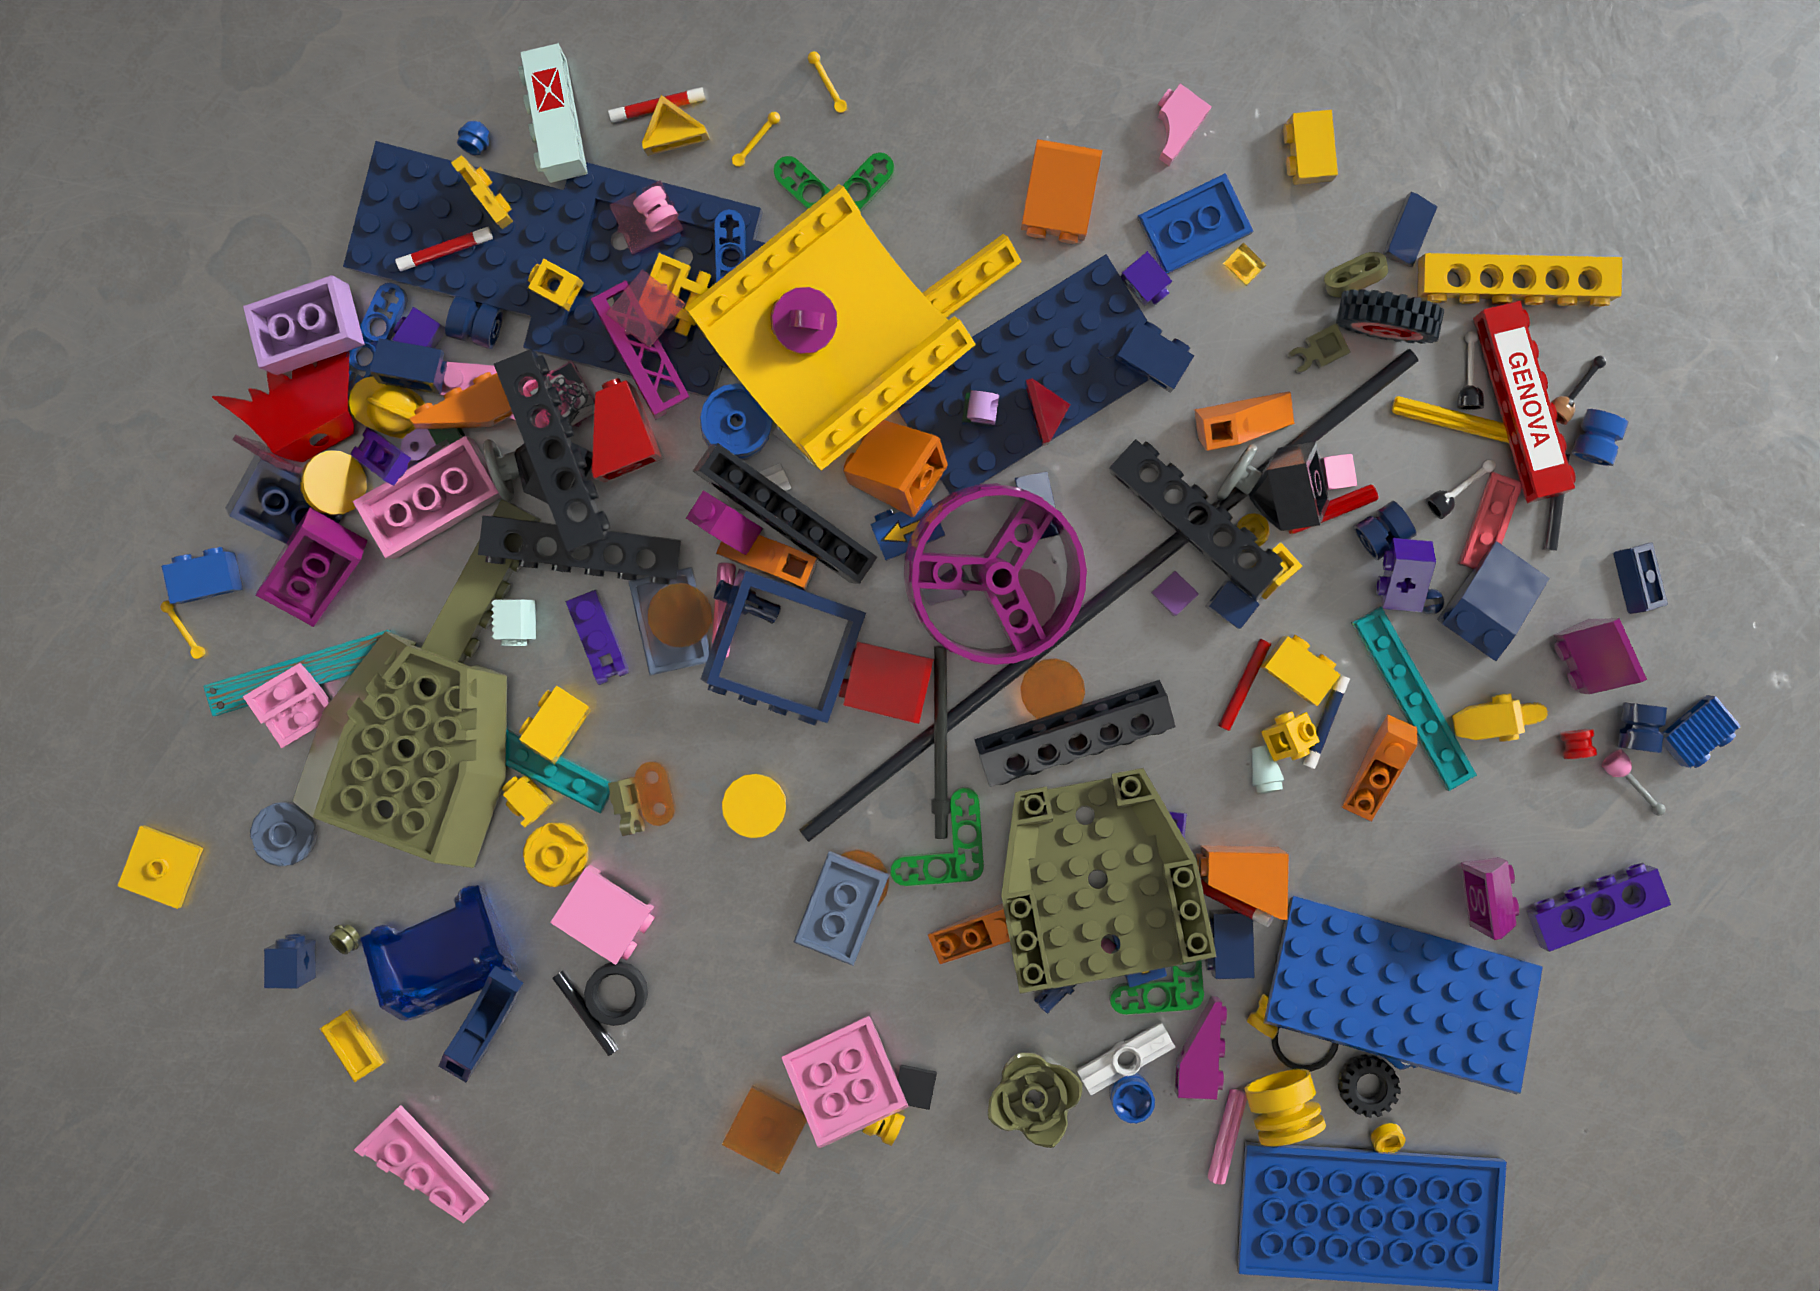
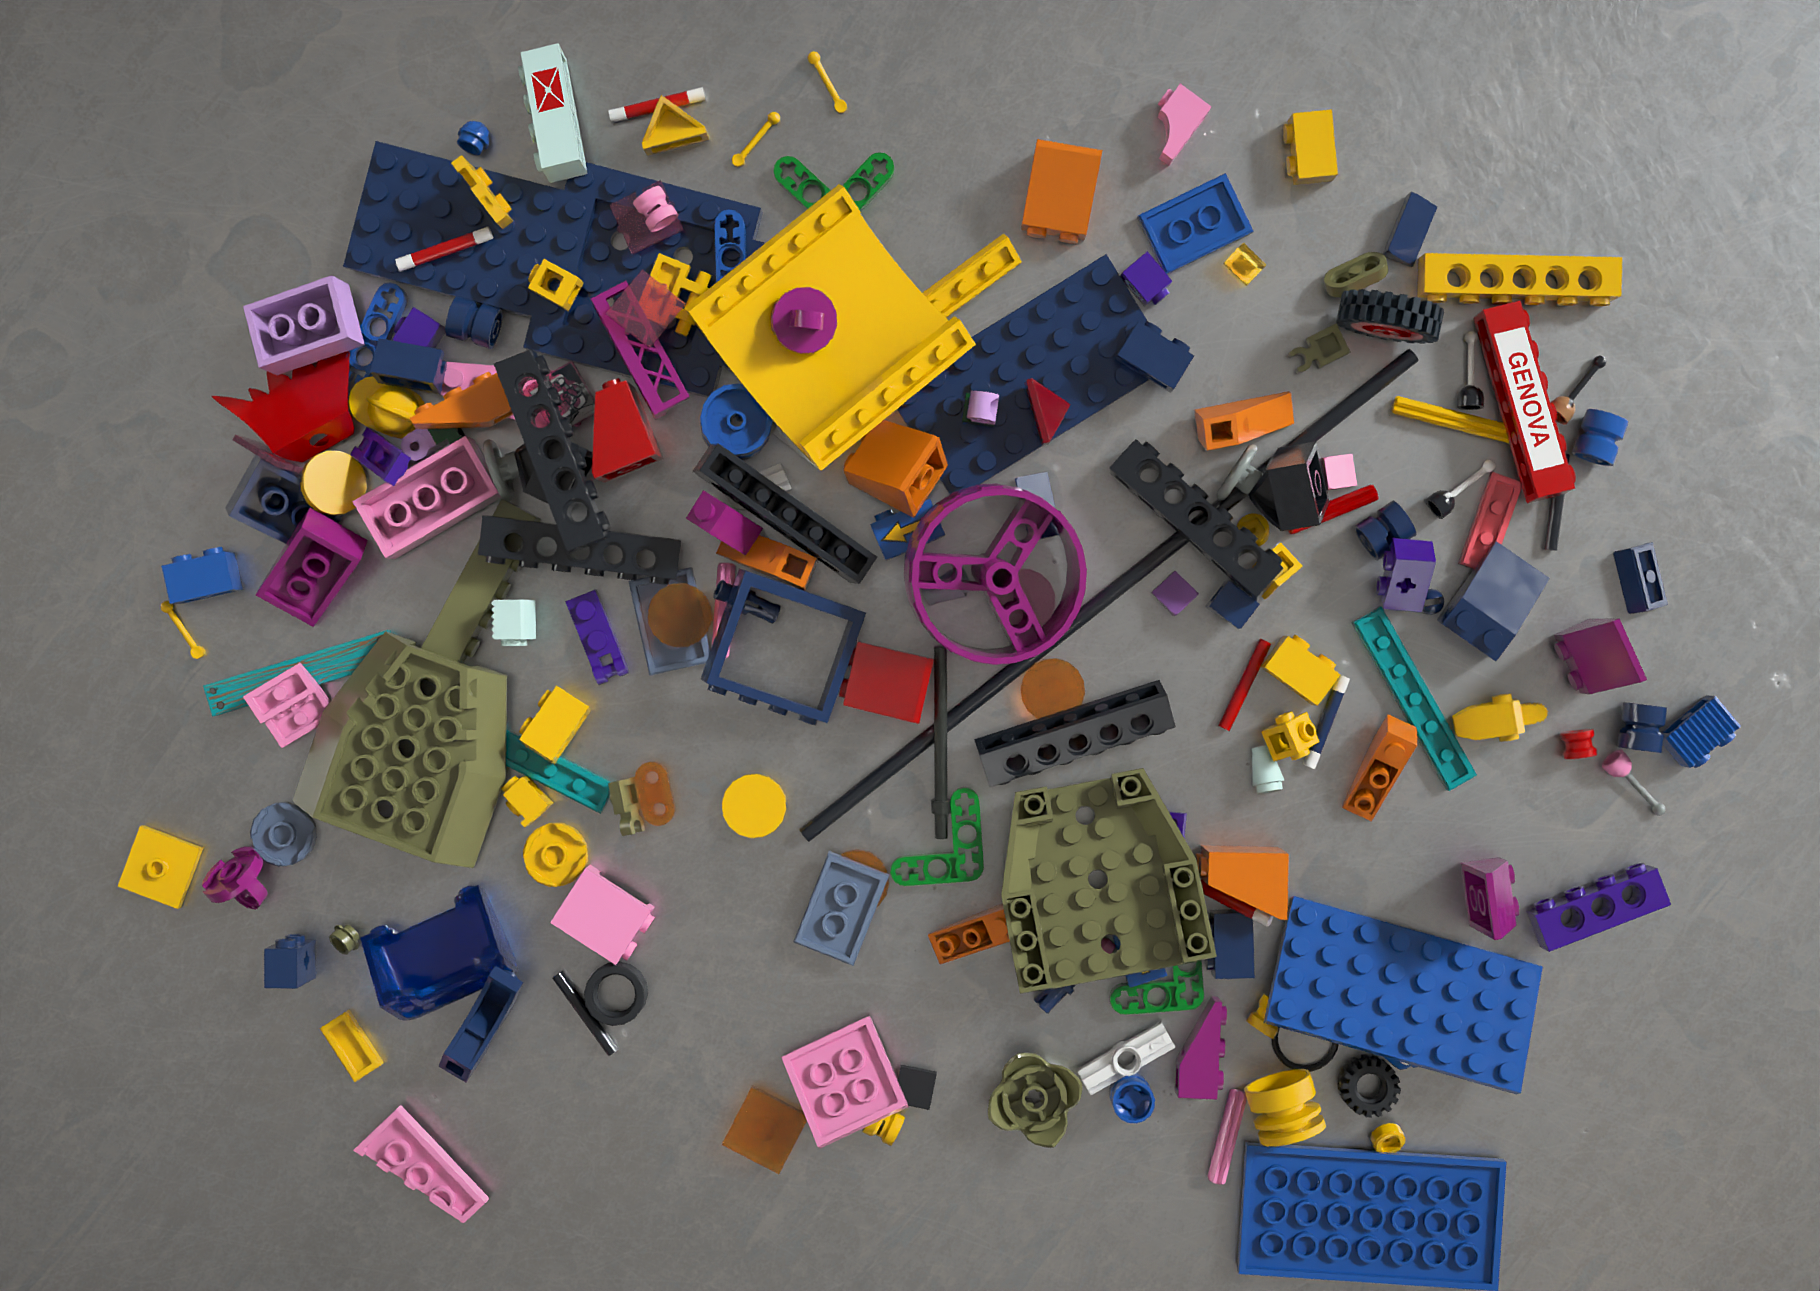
none -> magenta tile [202,846,268,910]

